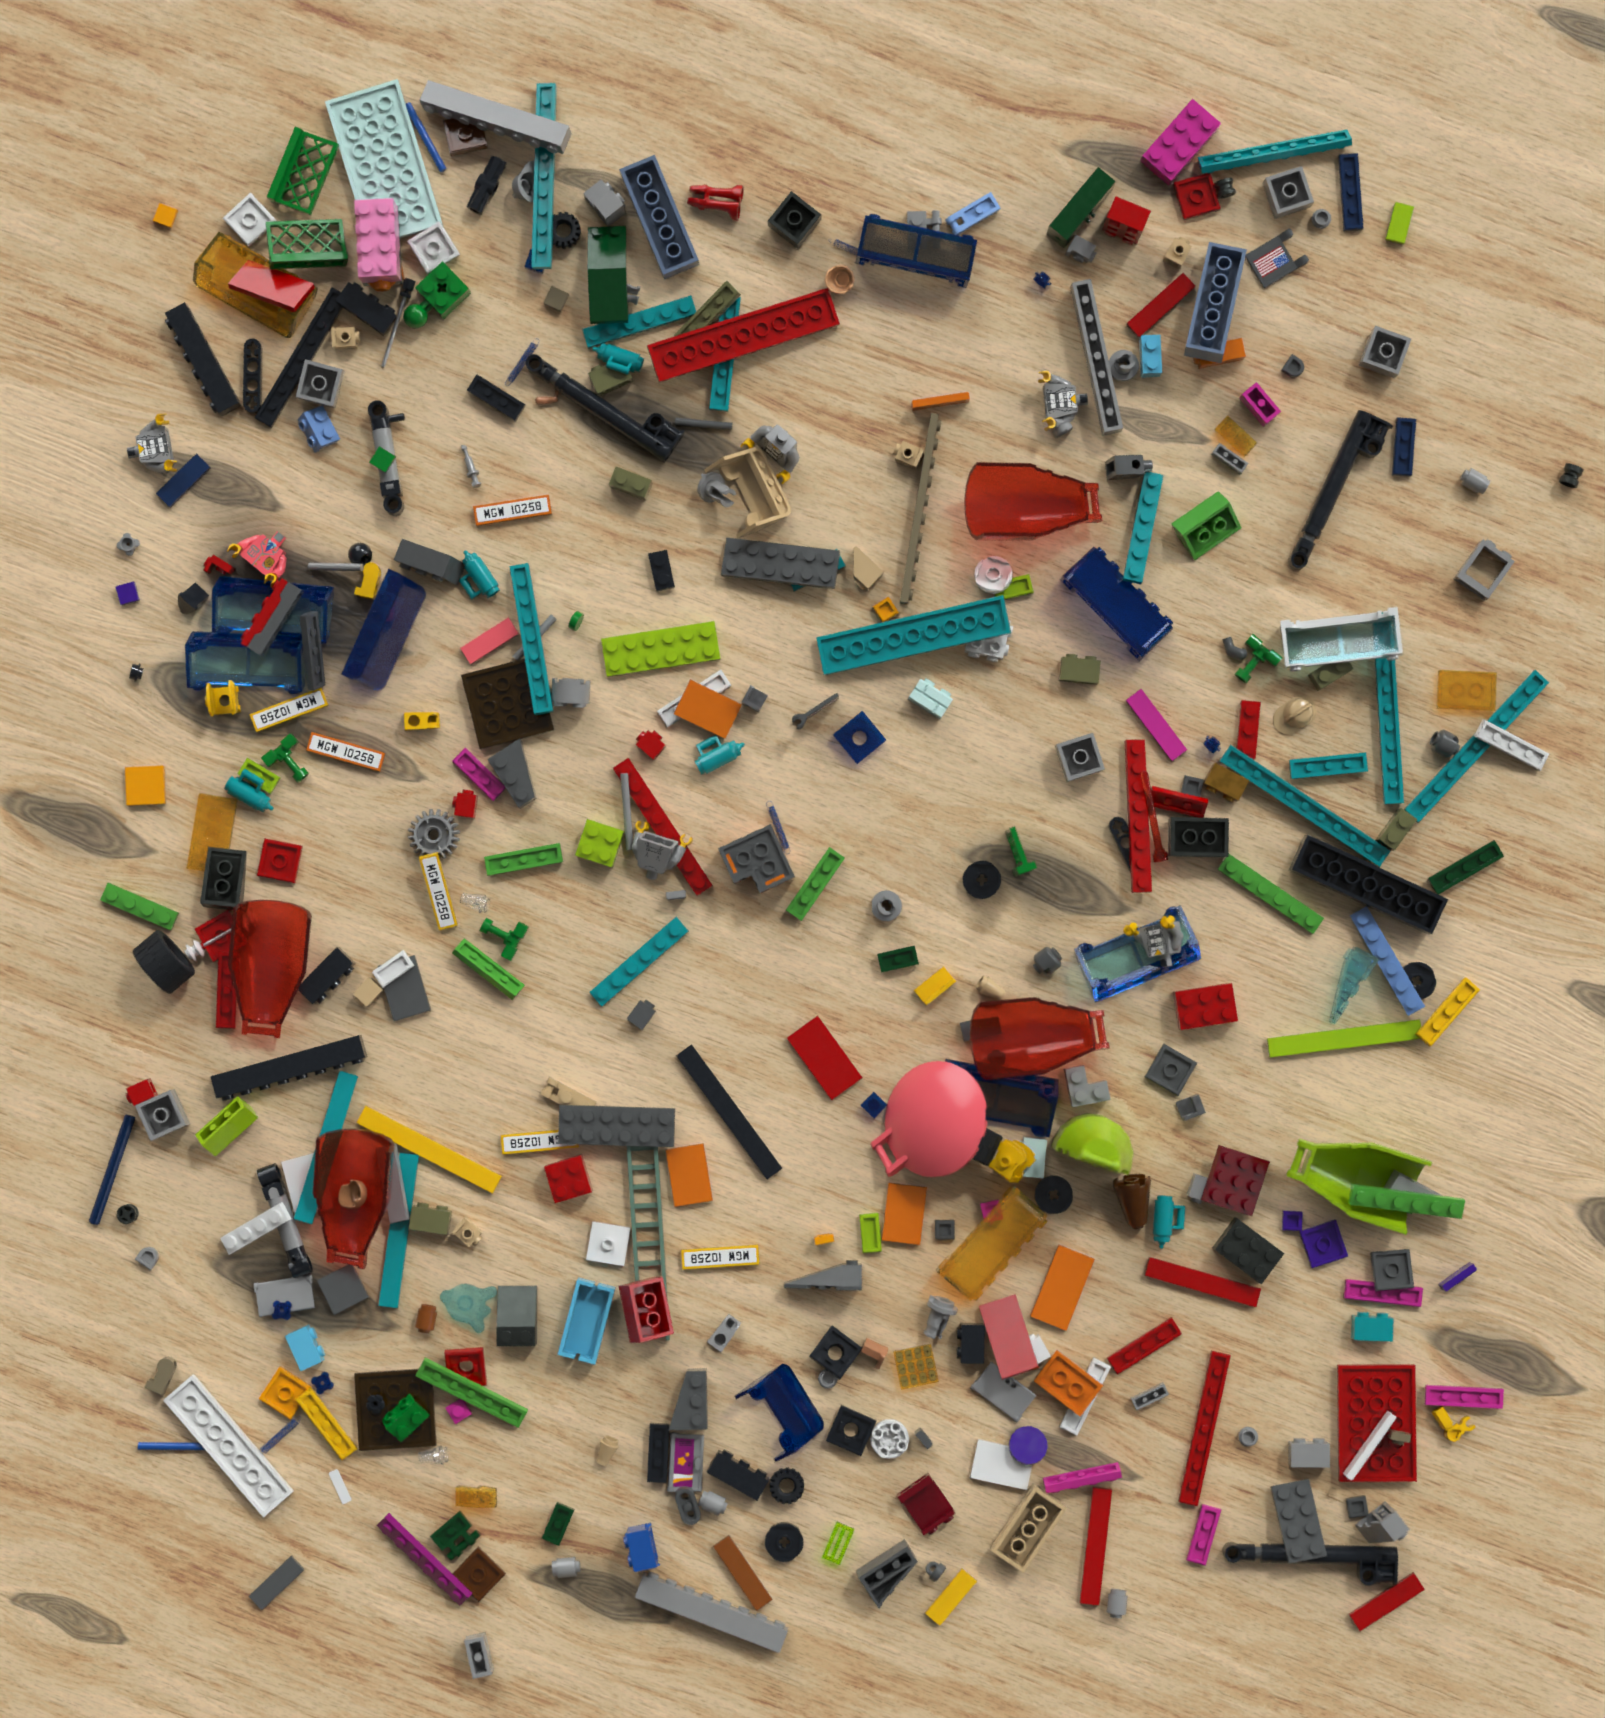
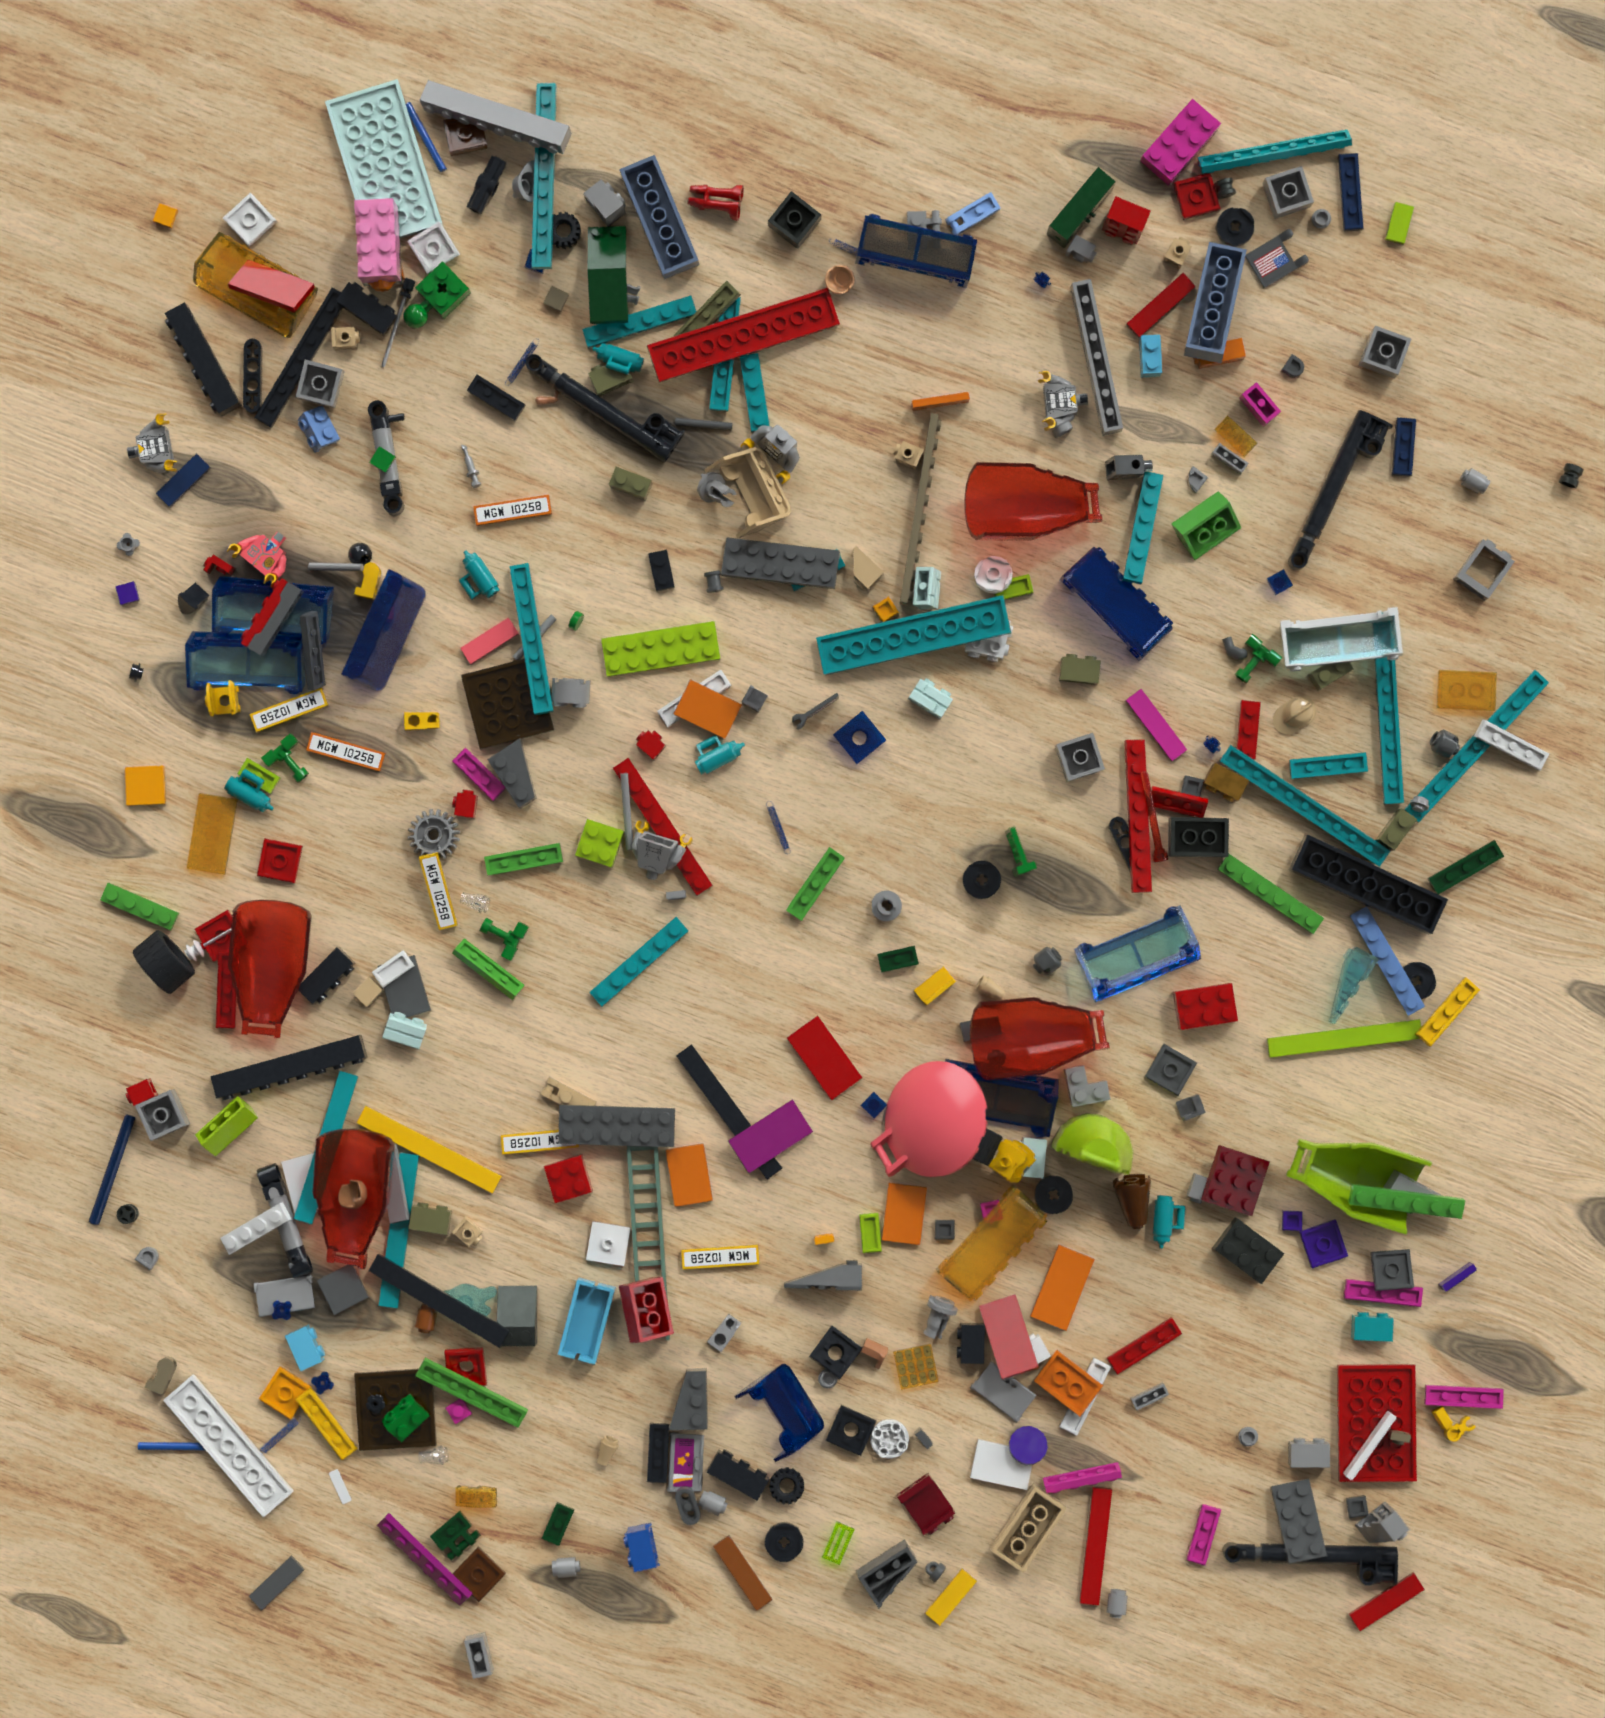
pearl dark grey slope [200,847,247,911] -> none
green fence [265,219,348,269] -> none
green fence [267,126,339,215] -> none
dark grey wedge [394,539,465,586] -> none
dark grey brick [627,1000,656,1030] -> none
light grey brick [635,1571,788,1653] -> none
dark grey piece [718,824,795,894] -> none
light grey piece [1109,350,1139,381] -> none
torso [1123,916,1184,968] -> none
red tile [1144,1257,1261,1307] -> none
red tile [1178,1350,1231,1507] -> none
none -> black tile [369,1254,510,1348]
none -> light aqua brick [382,1012,427,1050]
none -> dark grey bush [704,571,724,593]
none -> magenta tile [728,1099,813,1174]
none -> teal plate [740,353,770,432]
none -> light aqua brick [913,567,941,610]
none -> light grey tile [1188,466,1208,493]
none -> black plate [1215,208,1254,247]
none -> clear blue plate [1266,569,1293,596]
none -> light grey plate [1410,796,1429,812]

